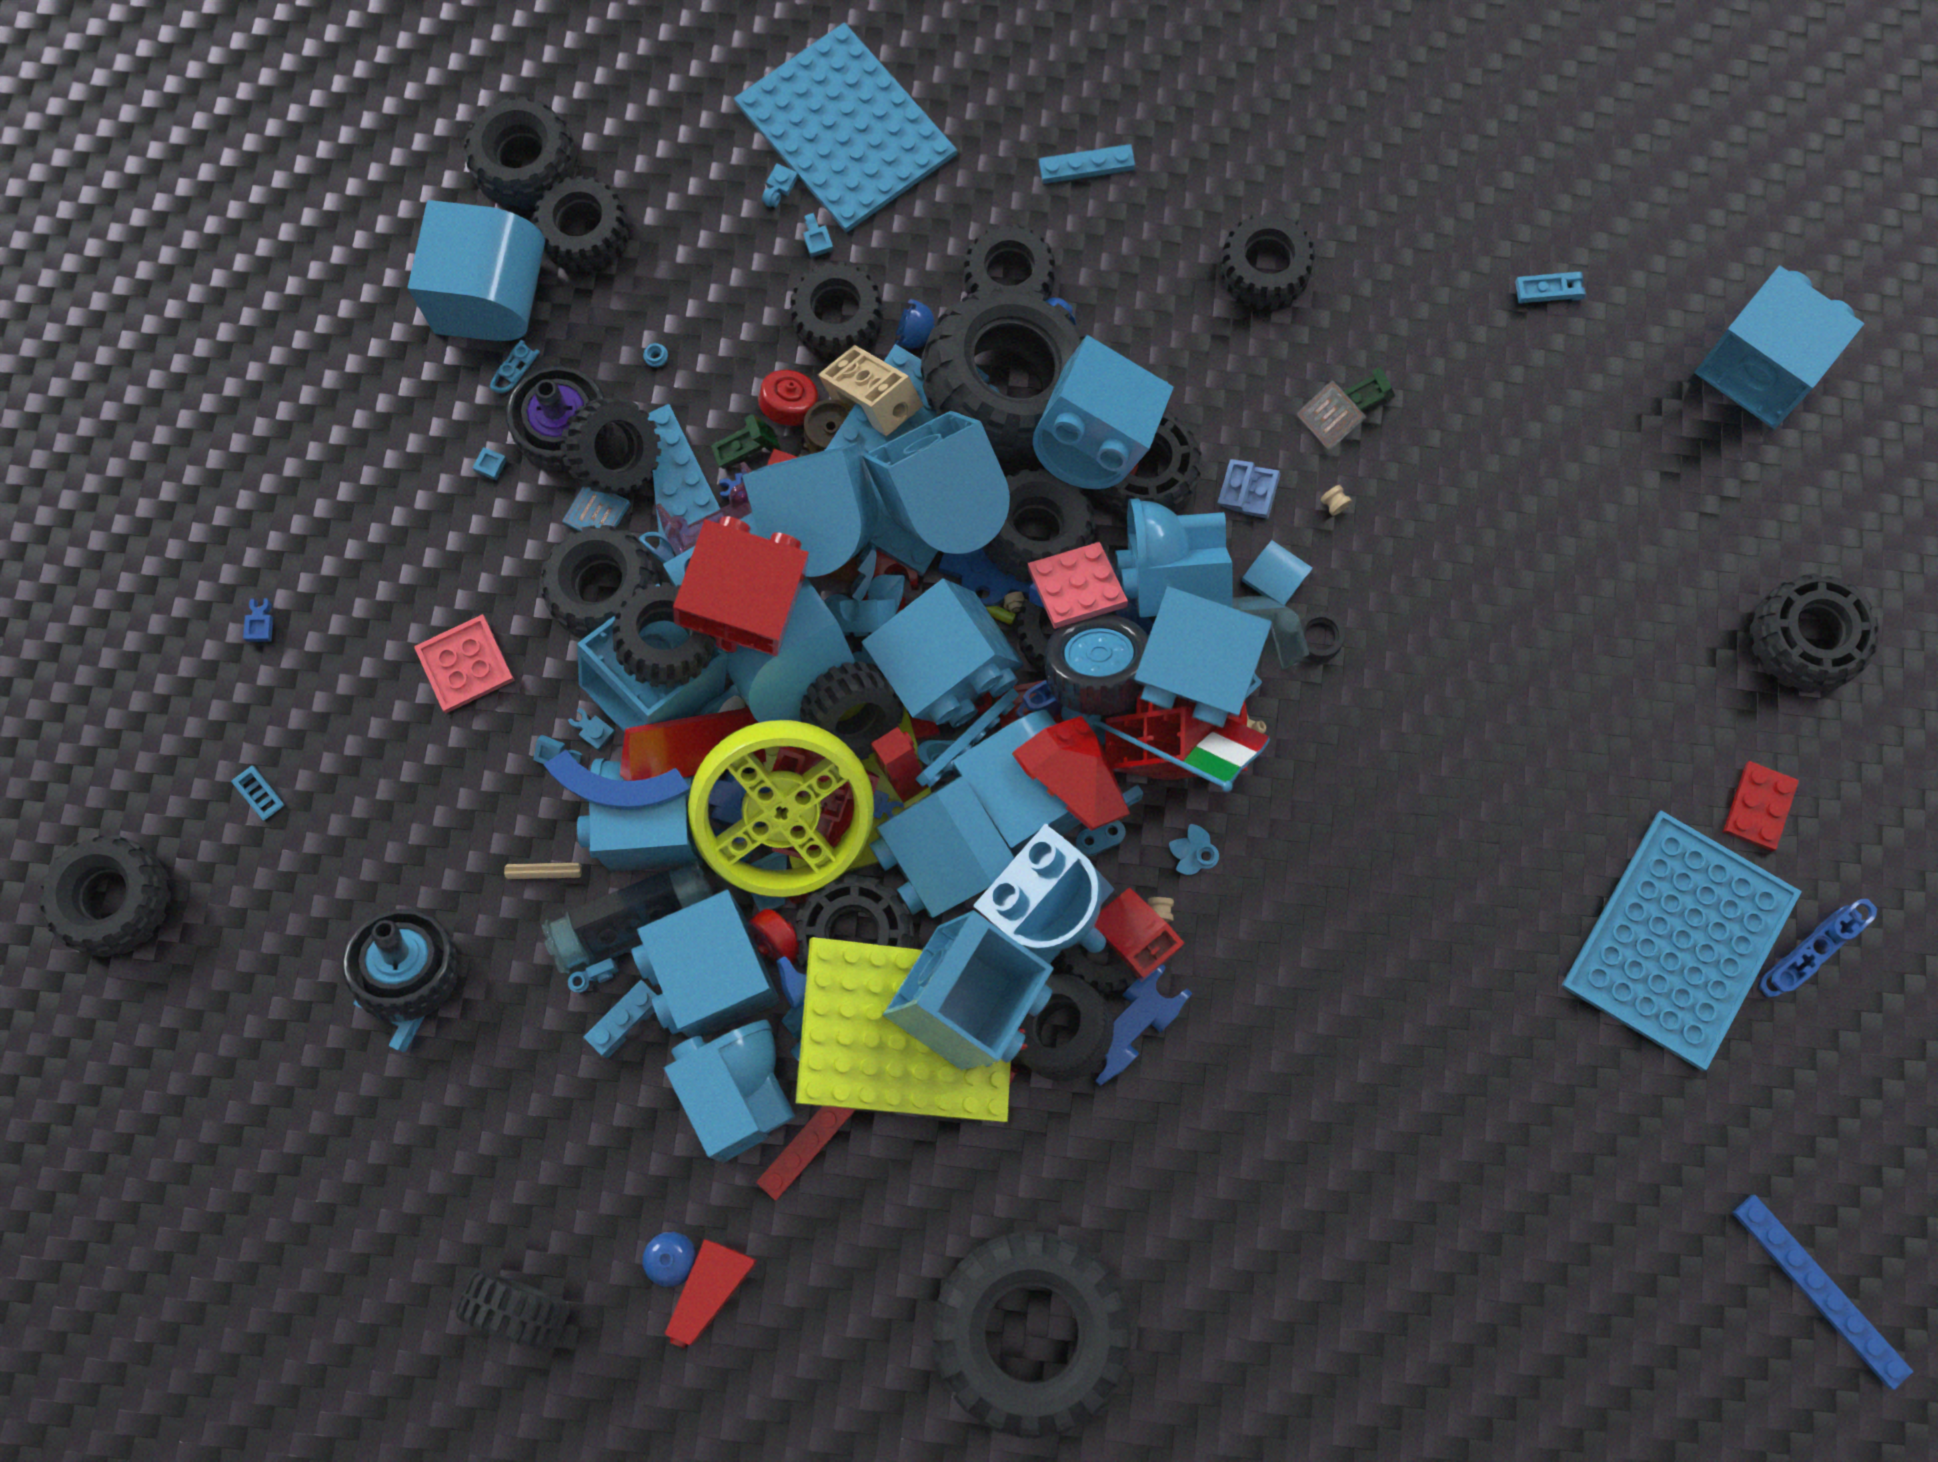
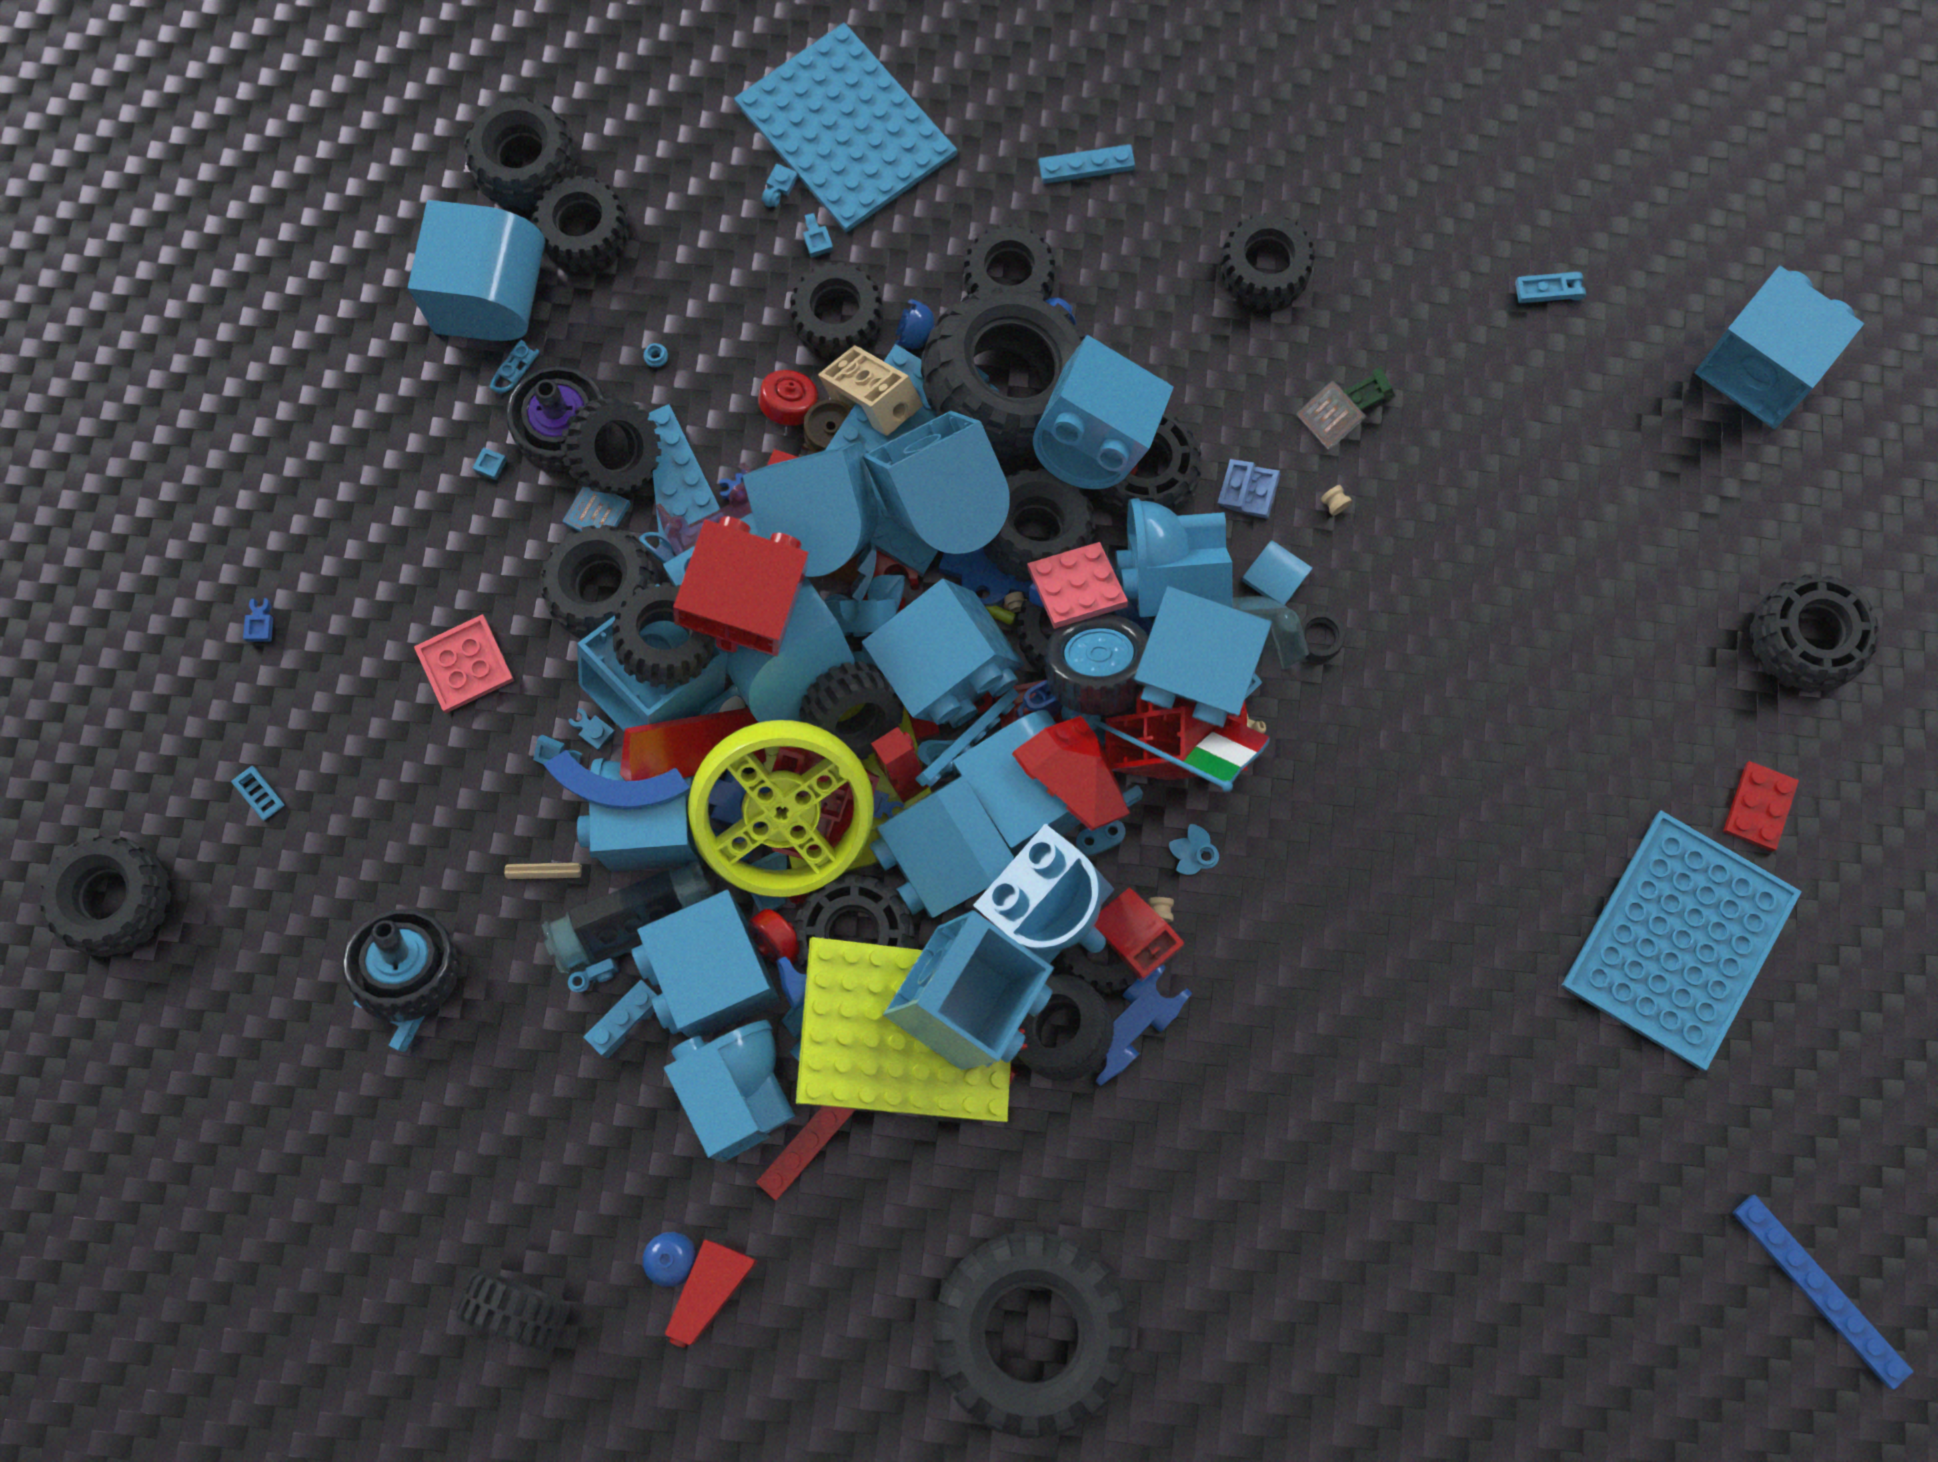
dark green bracket [711,414,781,469] -> none
blue piece [1758,899,1877,998] -> none

